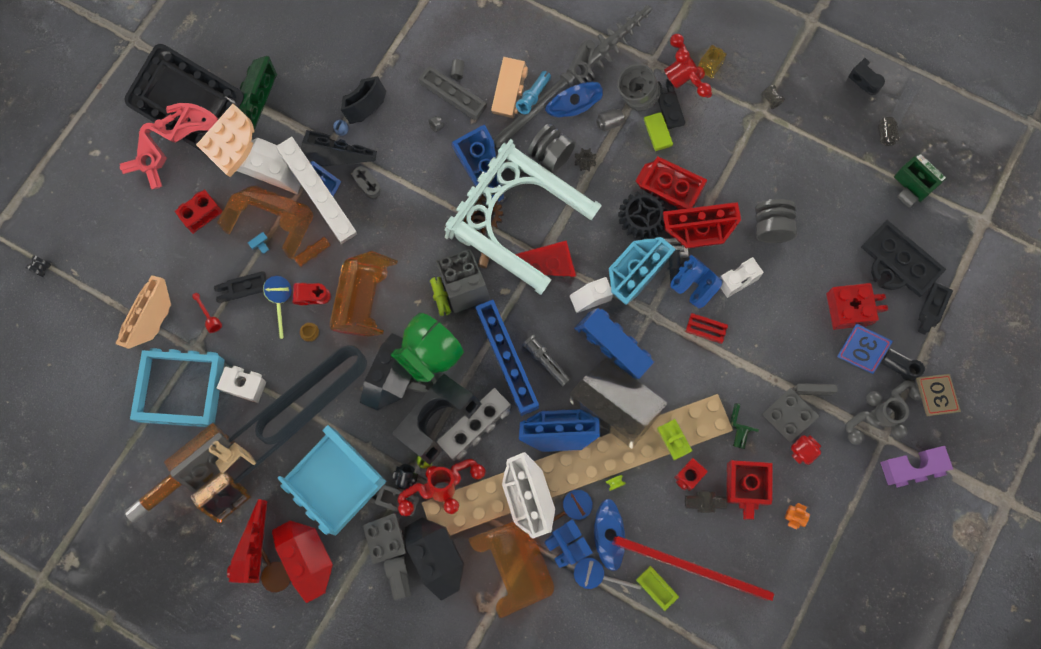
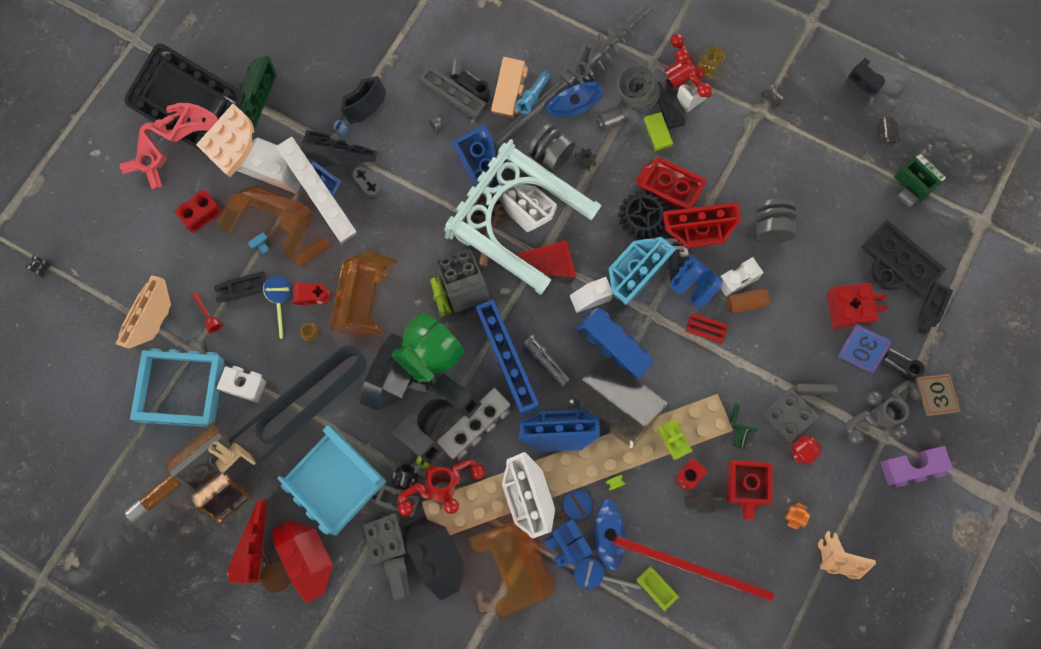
none -> black piece [457,70,491,103]
none -> white wedge [494,179,557,232]
none -> white slope [677,84,707,113]
none -> dark orange pin [727,288,770,314]
none -> light nougat plate [818,531,876,579]

